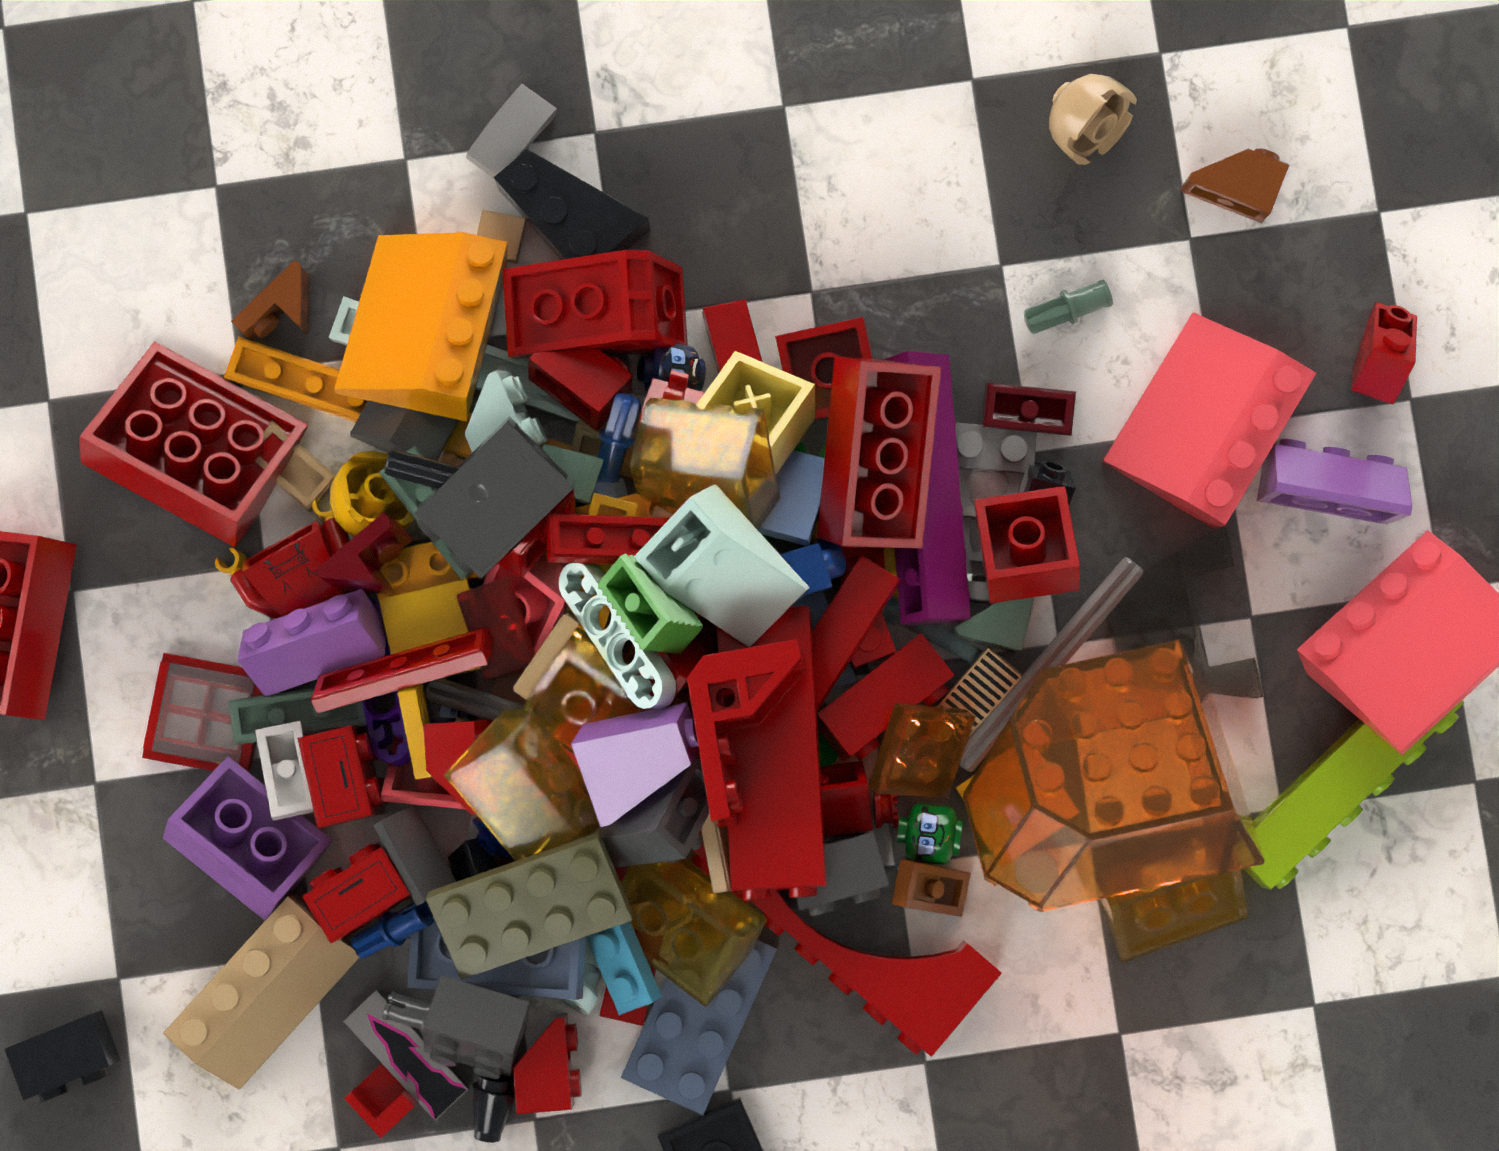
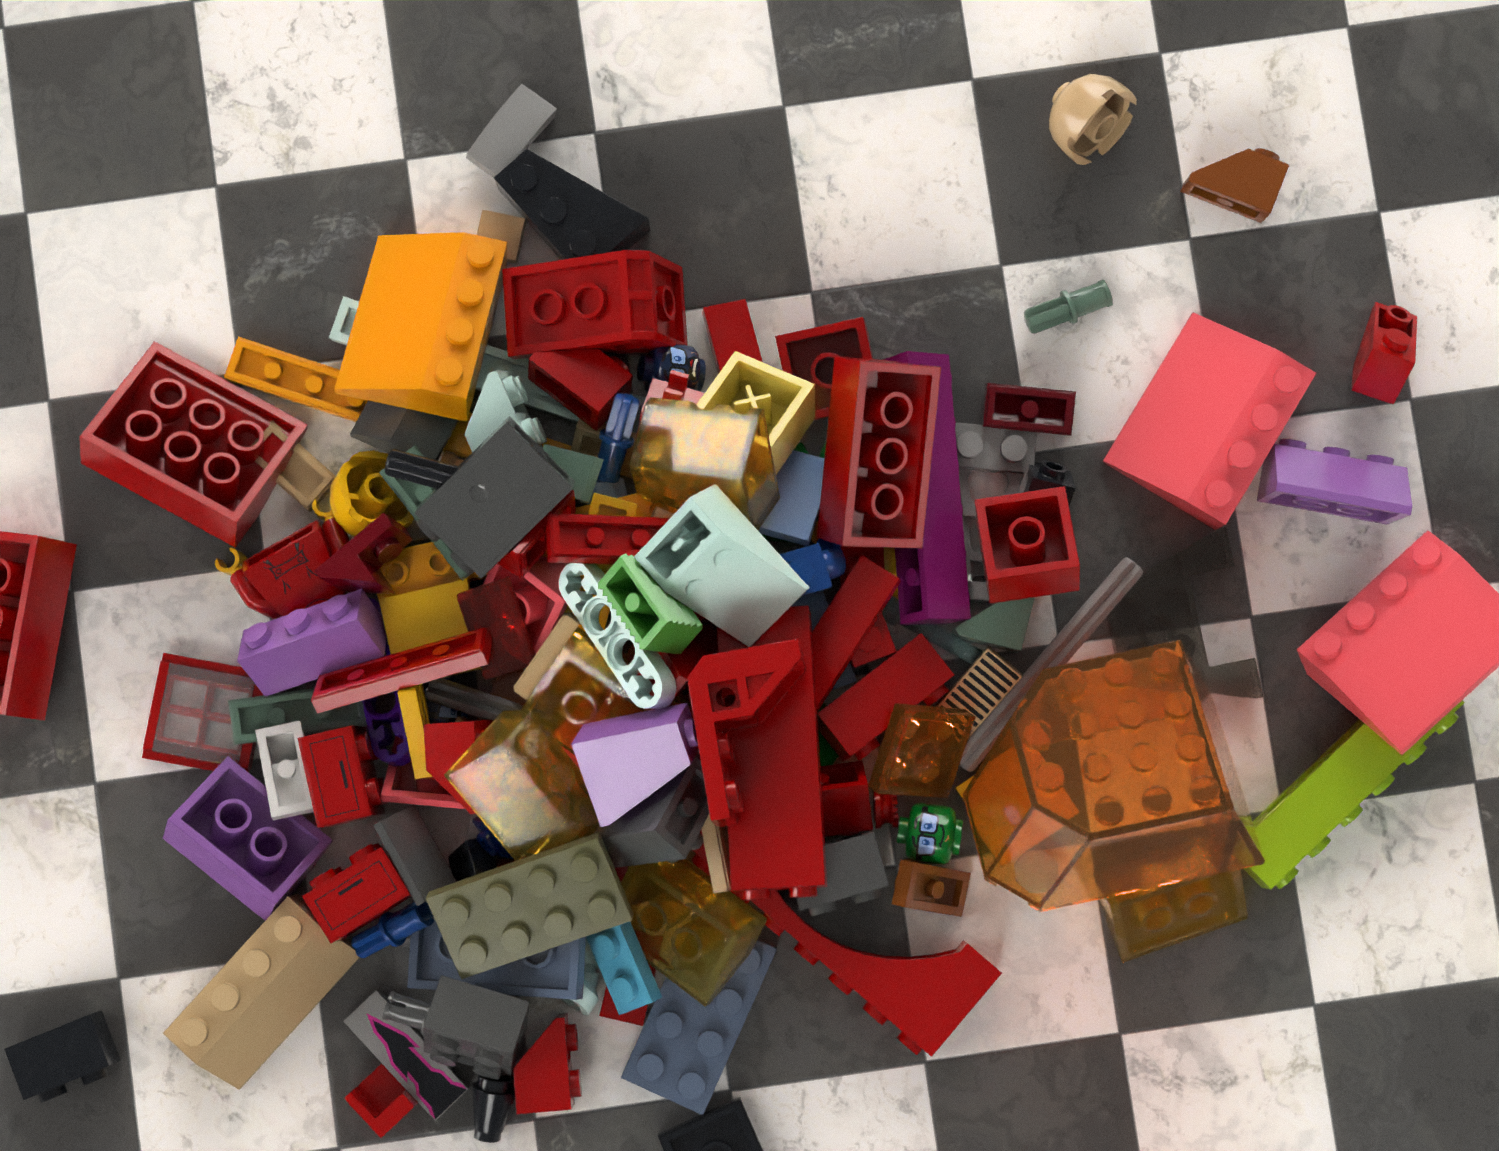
dark orange slope [231,260,309,341] -> none

